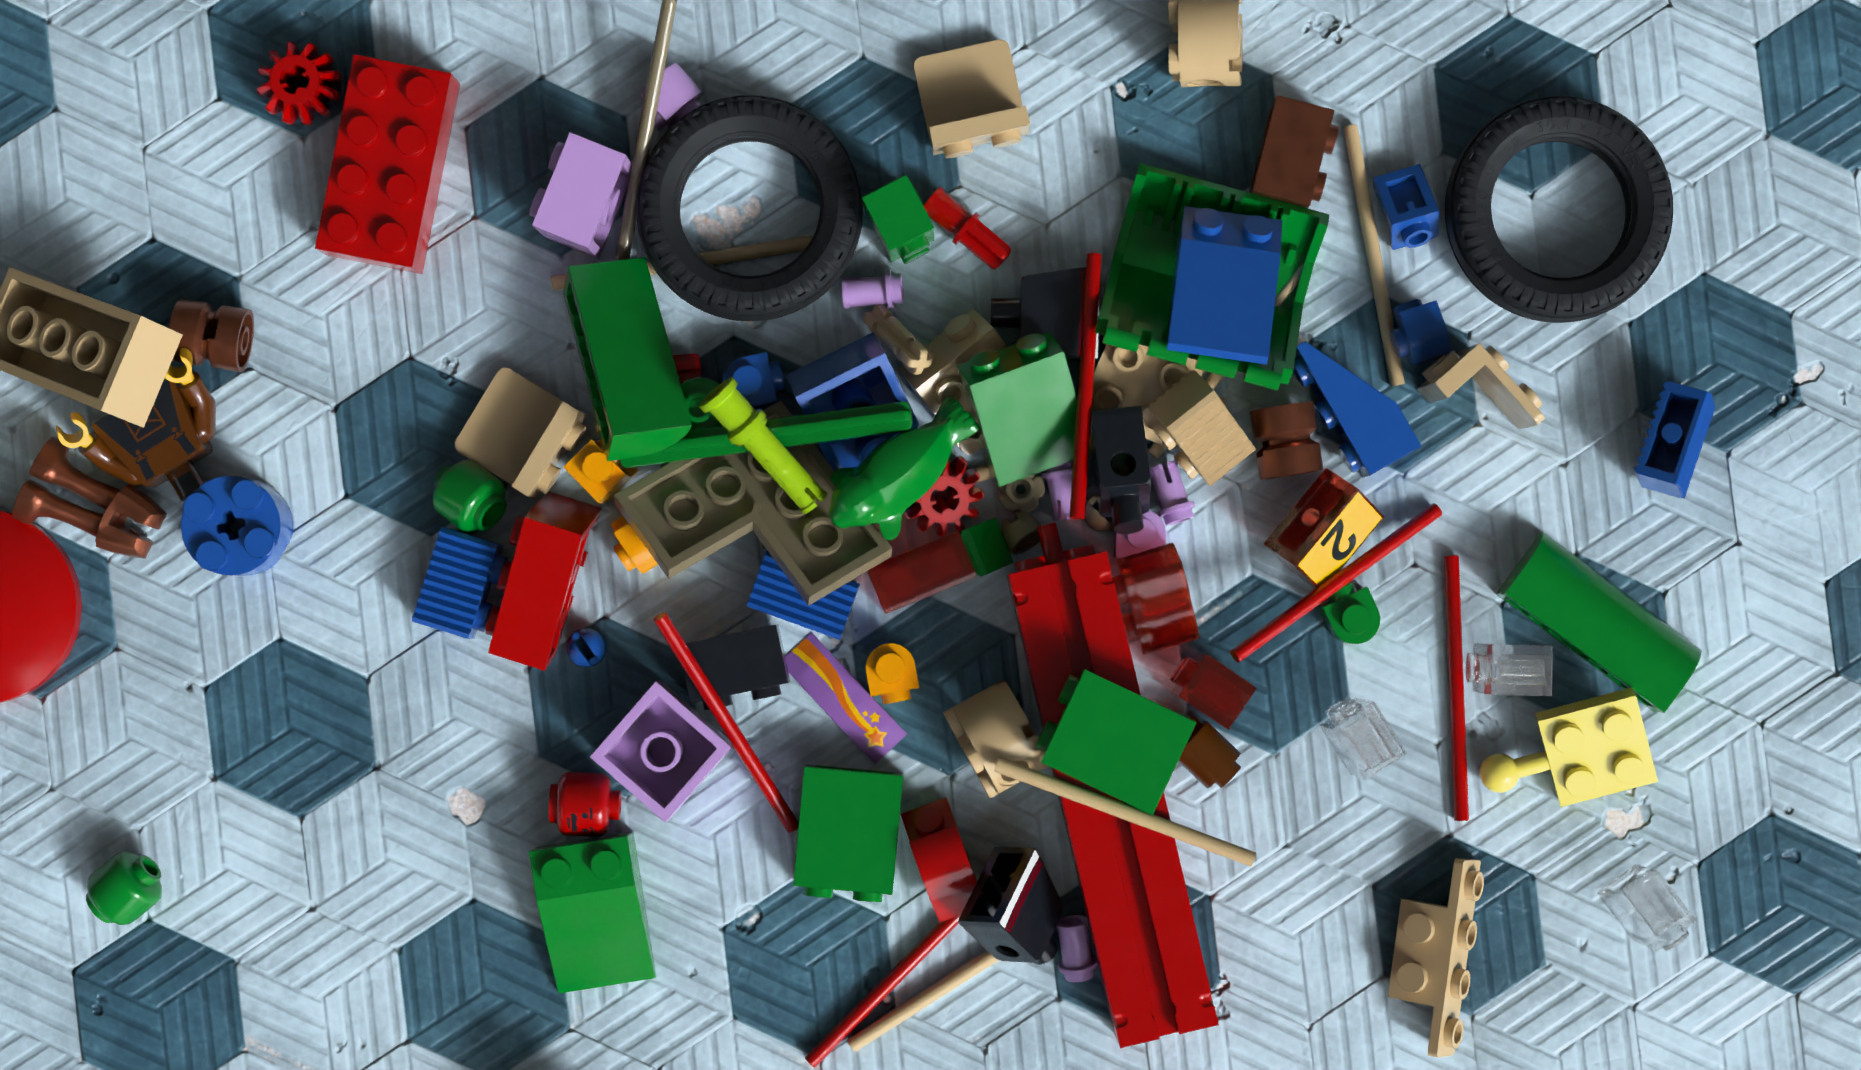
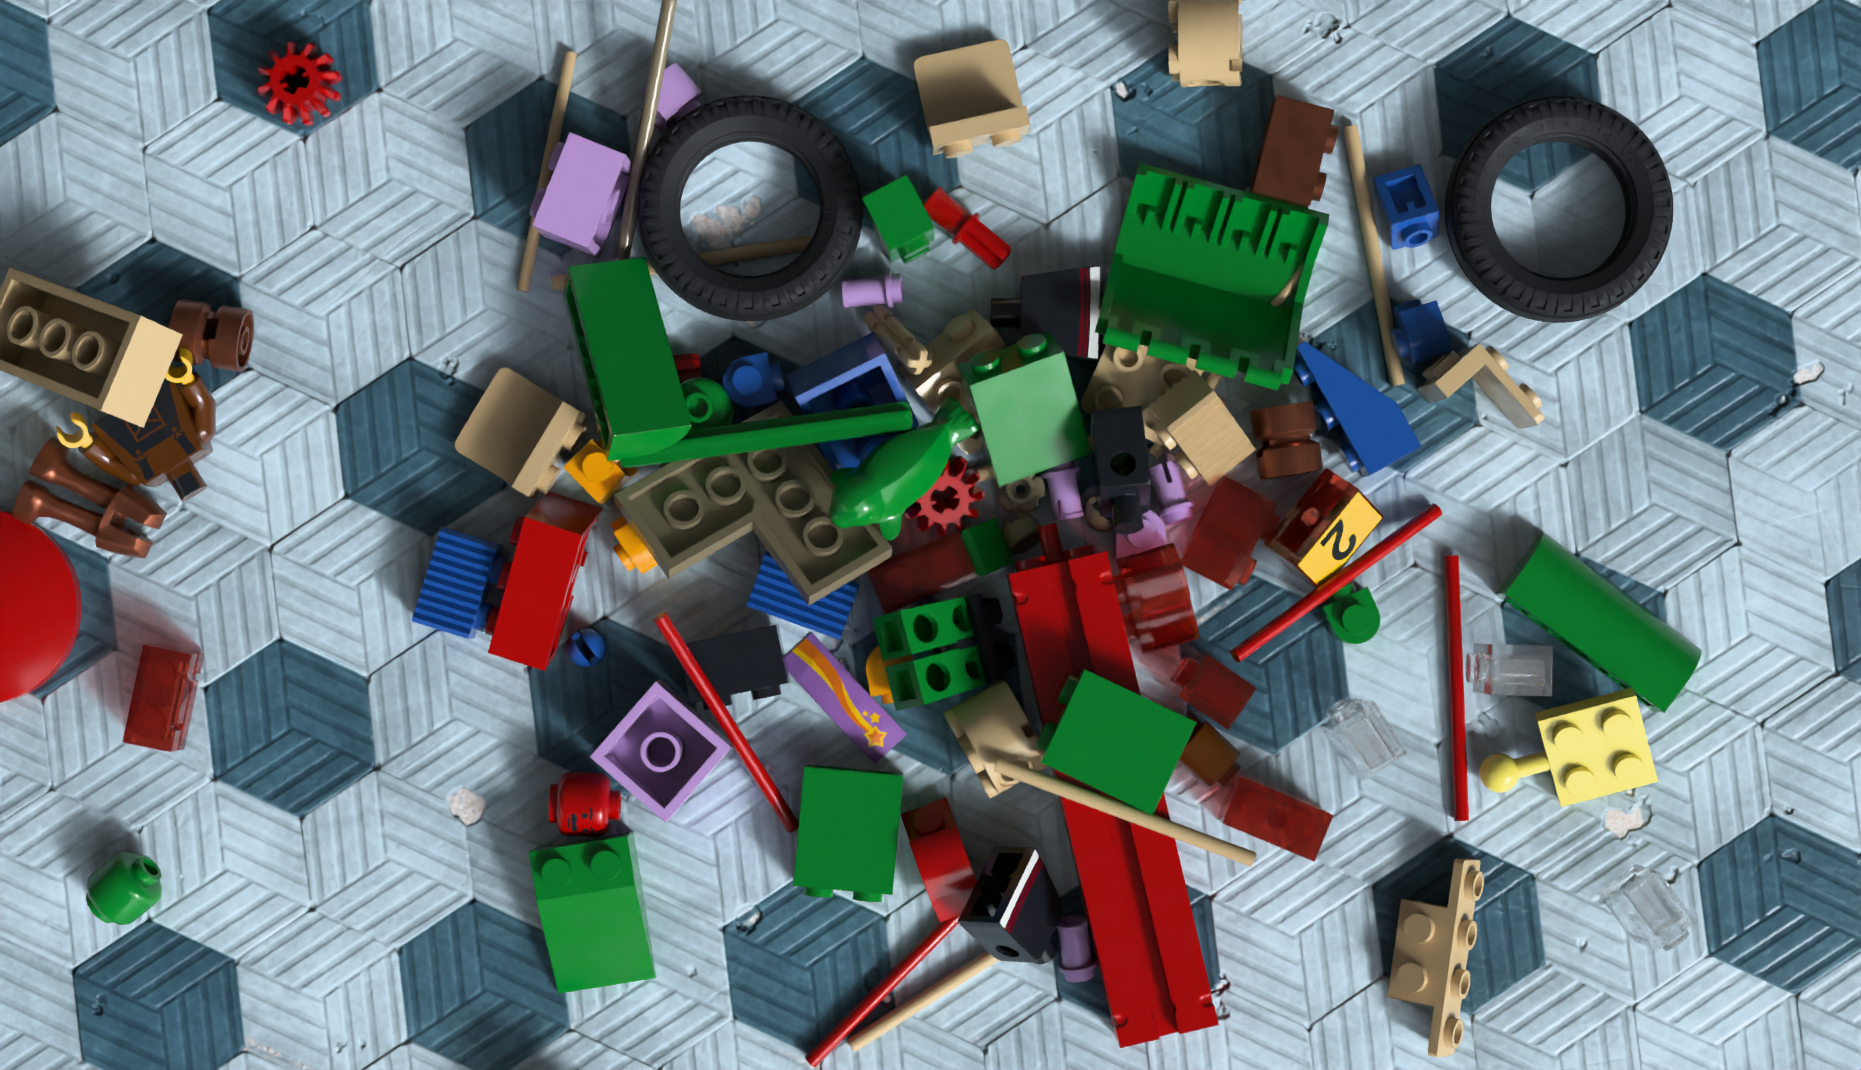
blue brick [181,476,293,576] -> none
red brick [315,54,460,274] -> none
green head [432,460,507,533] -> none
lime pin [699,377,828,514] -> none
red axle [1069,253,1102,520] -> none
blue slope [1167,206,1282,365] -> none
blue brick [1633,381,1715,499] -> none
none -> clear red brick [122,644,205,752]
none -> tan axle [516,51,577,292]
none -> green hips [872,593,1015,711]
none -> clear red brick [1177,476,1280,591]
none -> clear red brick [1217,774,1333,862]

